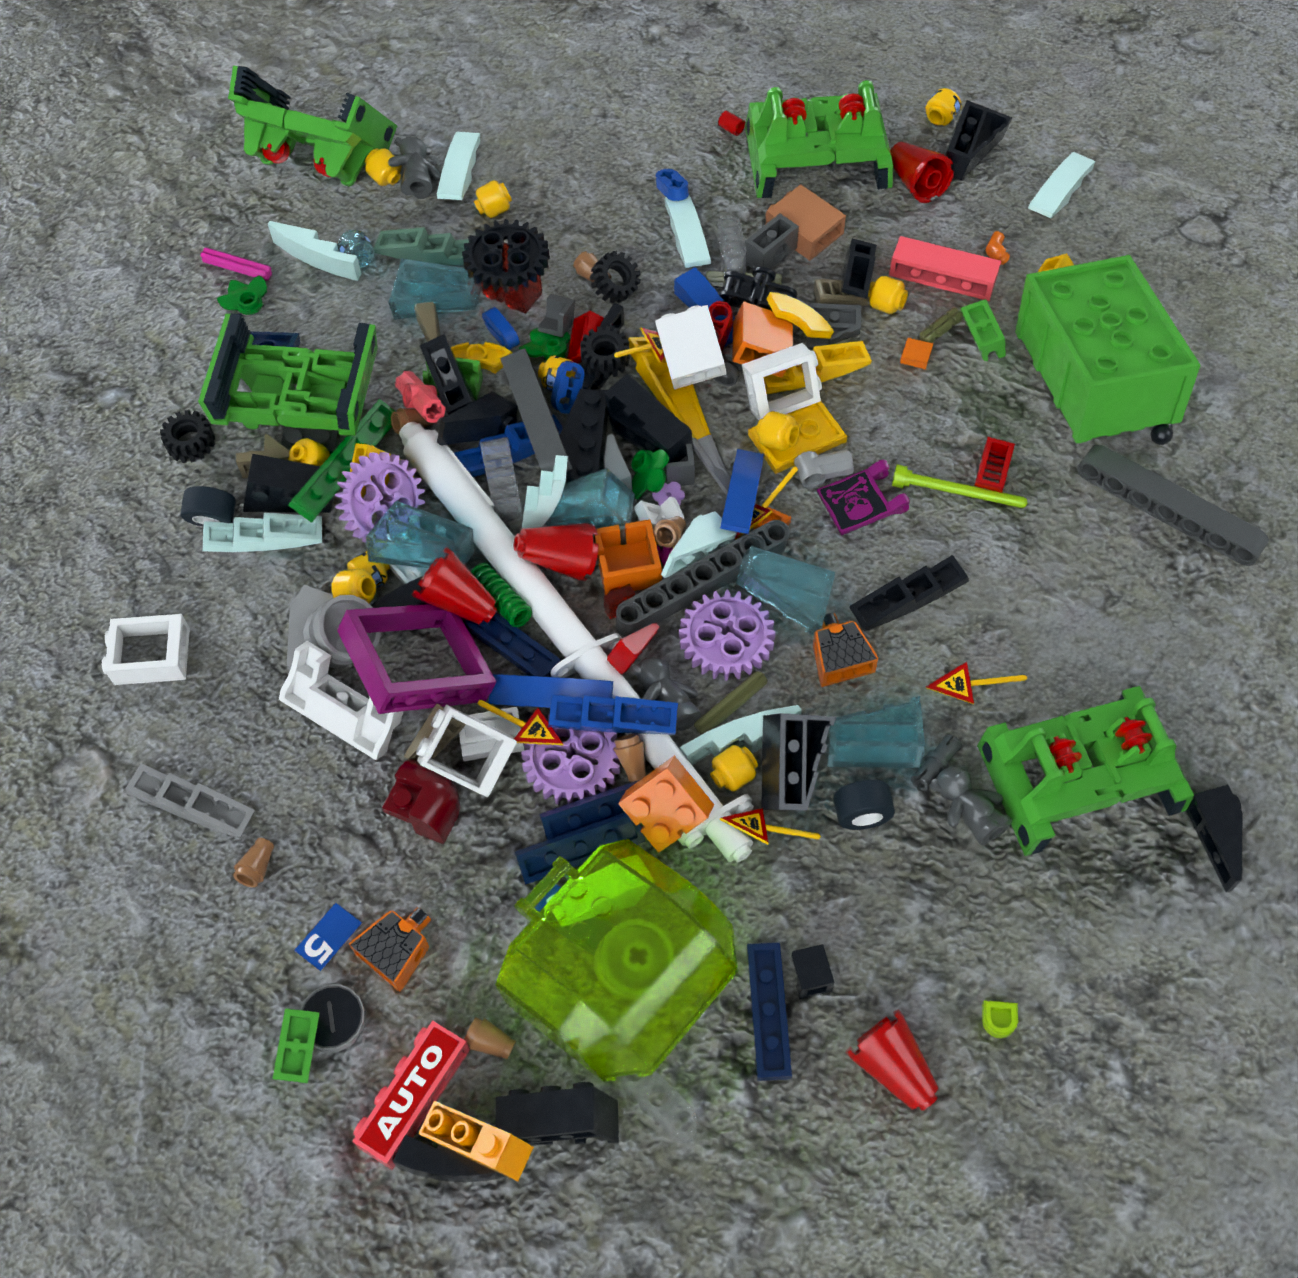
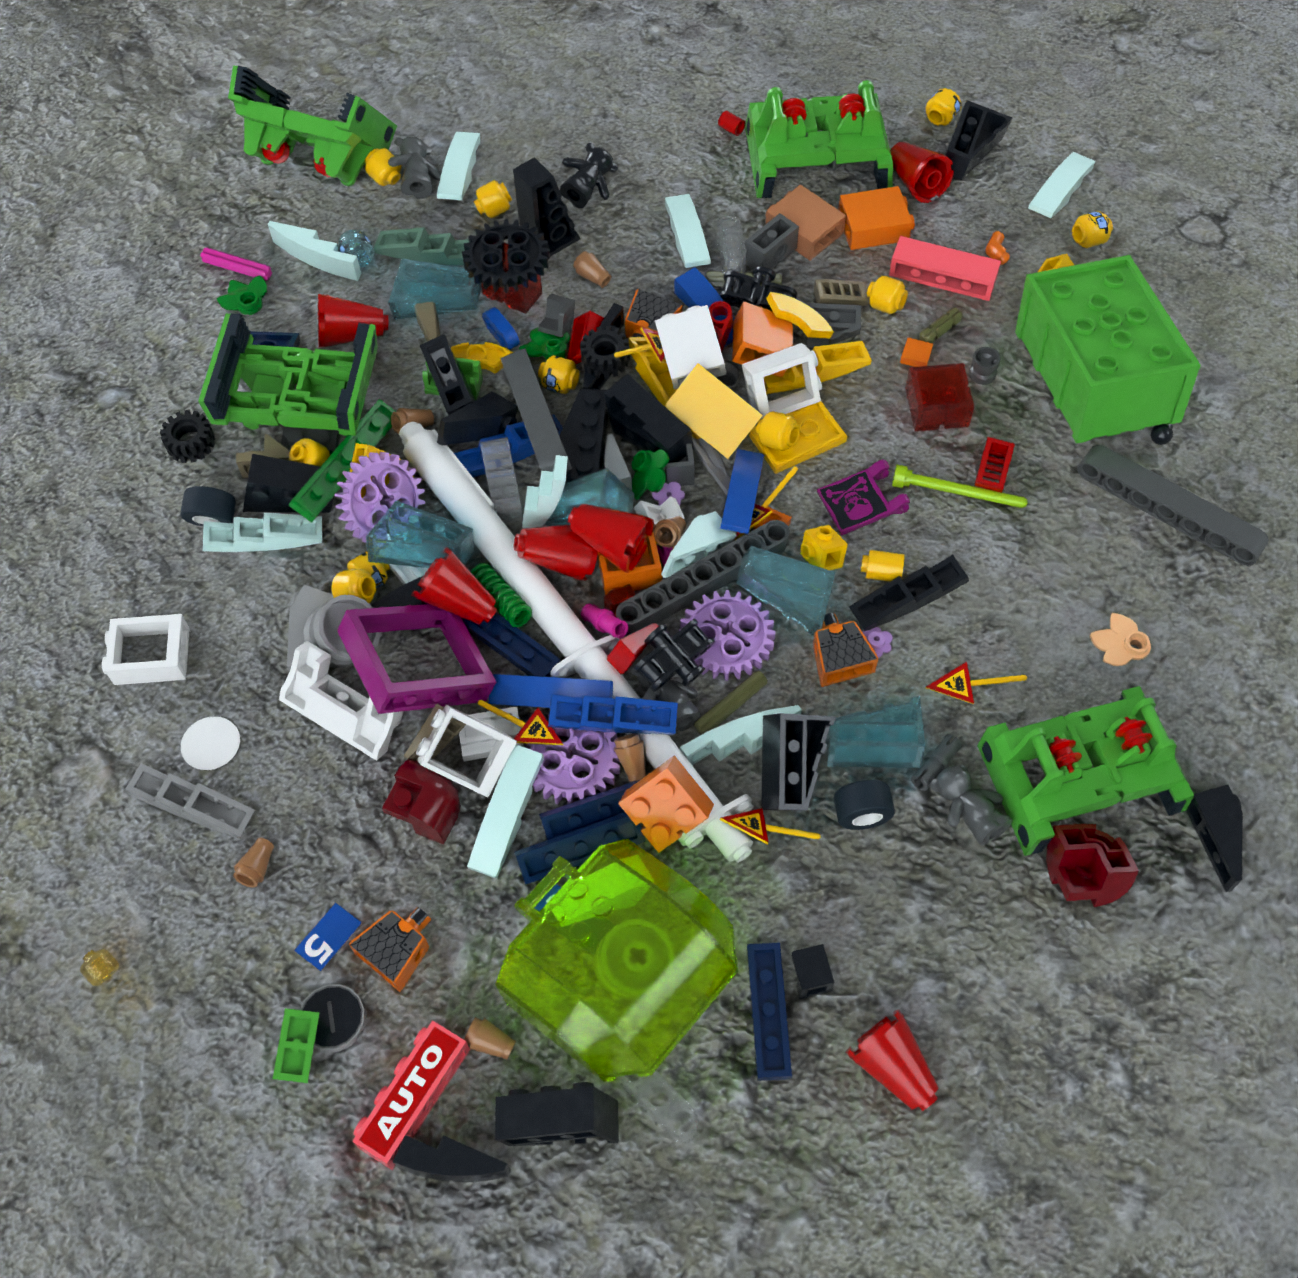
coral piece [395,371,446,423] -> none
light orange slope [418,1101,534,1181] -> none
blue beam [551,361,585,414] -> none
black tyre [590,251,641,303] -> none
blue beam [656,169,689,201] -> none
yellow head [710,745,758,792] -> none
light grey piece [794,449,854,489] -> none
black slope [841,238,877,299] -> none
bright green hinge [961,299,1006,361] -> none
lime tile [982,1000,1018,1038] -> none
none -> clear yellow piece [80,949,120,986]
none -> white sticker [181,716,240,770]
none -> red cone [318,294,389,347]
none -> light aqua slope [467,745,544,879]
none -> black wedge [513,157,580,257]
none -> black piece [560,143,618,208]
none -> red cone [568,503,654,573]
none -> dark pink pin [581,603,628,639]
none -> torso [625,289,683,338]
none -> black axle [633,619,715,692]
none -> yellow tile [664,363,763,459]
none -> yellow brick [800,525,848,573]
none -> orange brick [838,186,915,250]
none -> yellow brick [860,550,905,582]
none -> lavender plant [862,627,893,658]
none -> clear red piece [905,363,974,432]
none -> dark grey wheel [969,347,1001,385]
none -> dark red brick [1046,823,1139,907]
none -> yellow head [1072,211,1113,248]
none -> light nougat plate [1090,613,1151,666]

